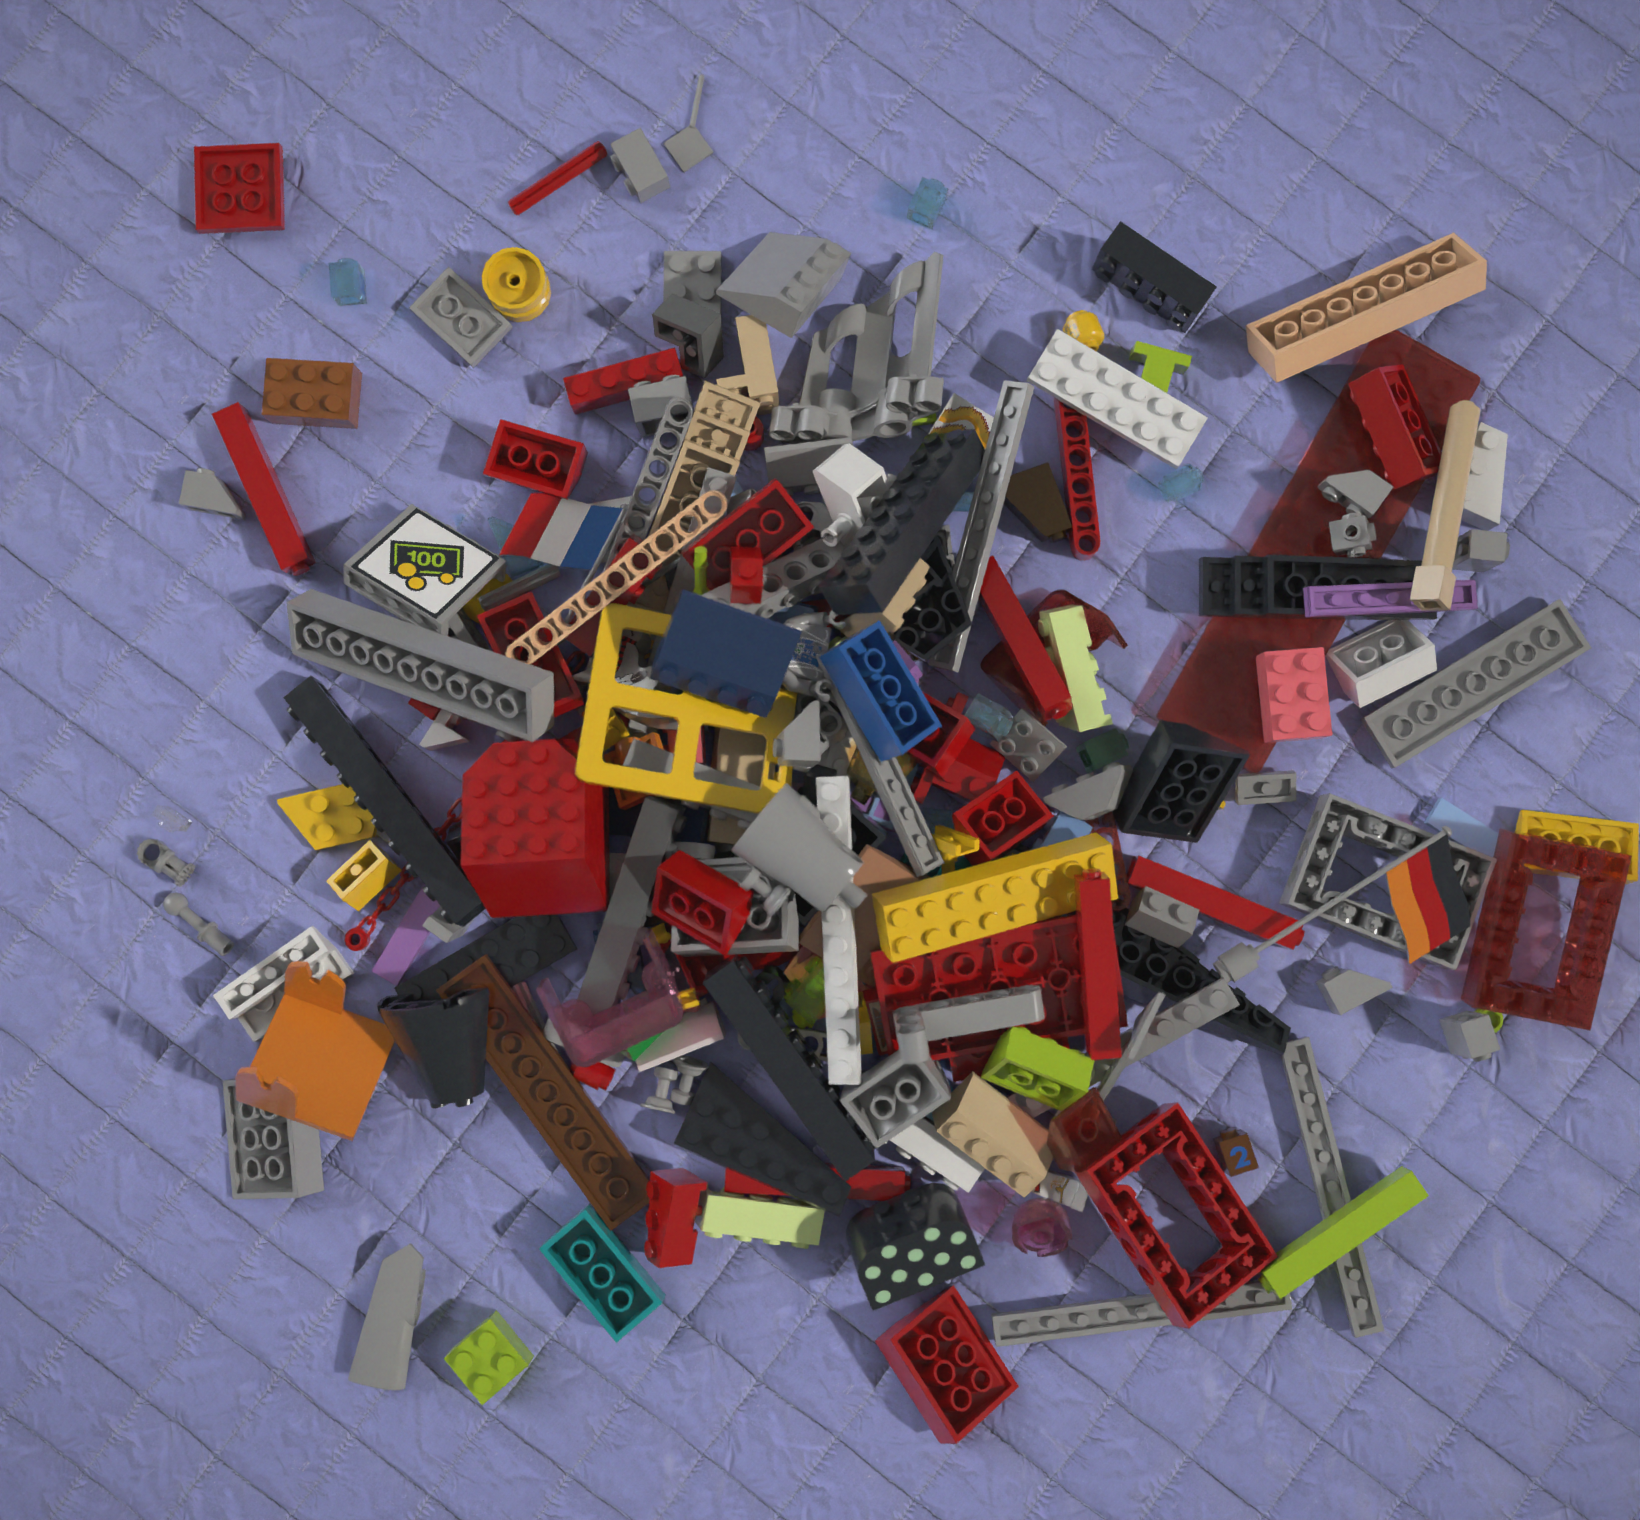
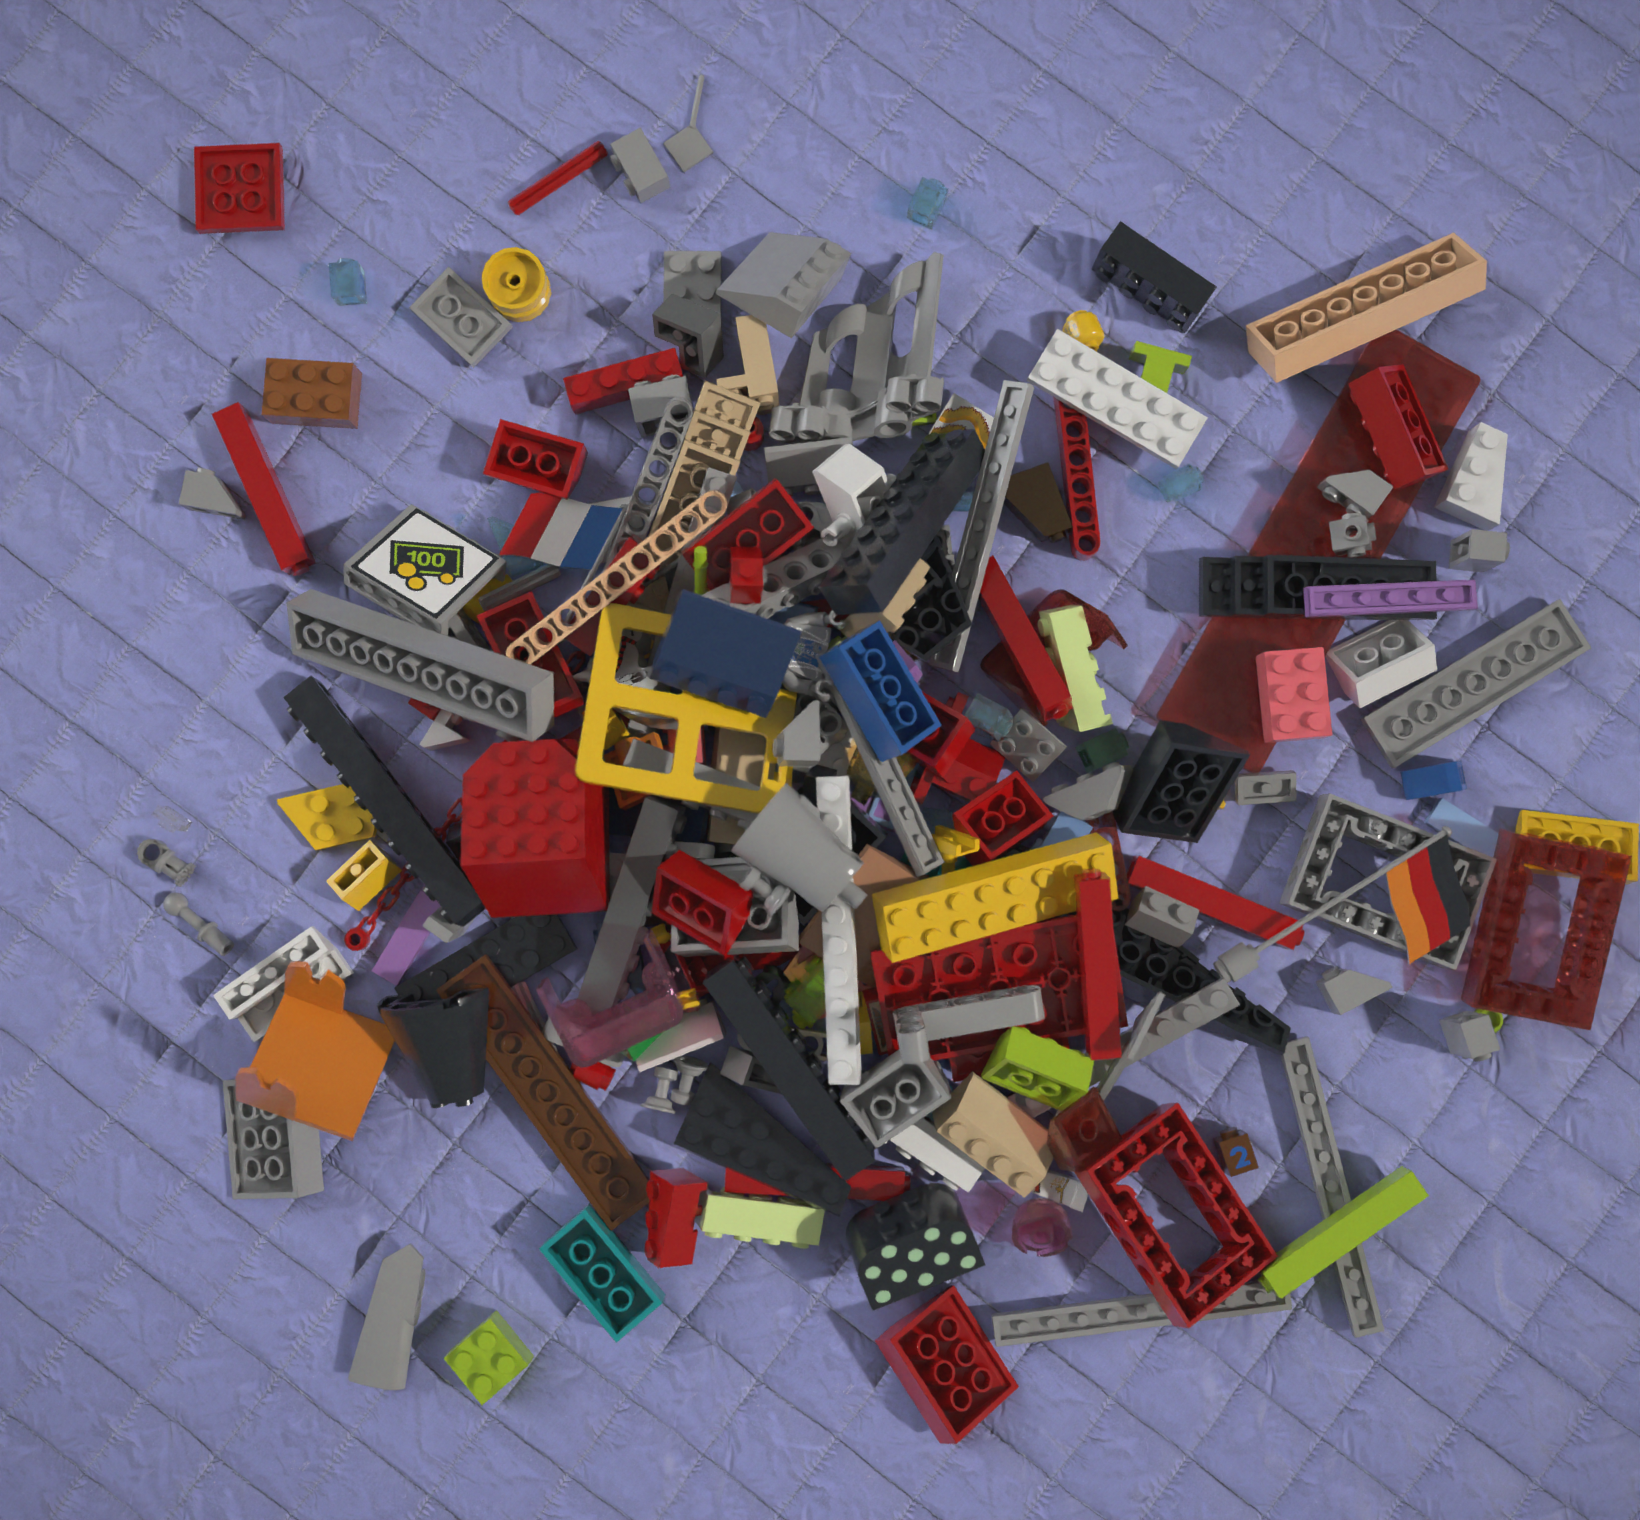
tan brick [1410,400,1481,611] -> none
none -> light grey slope [720,1046,782,1094]
none -> blue tile [1400,761,1467,800]

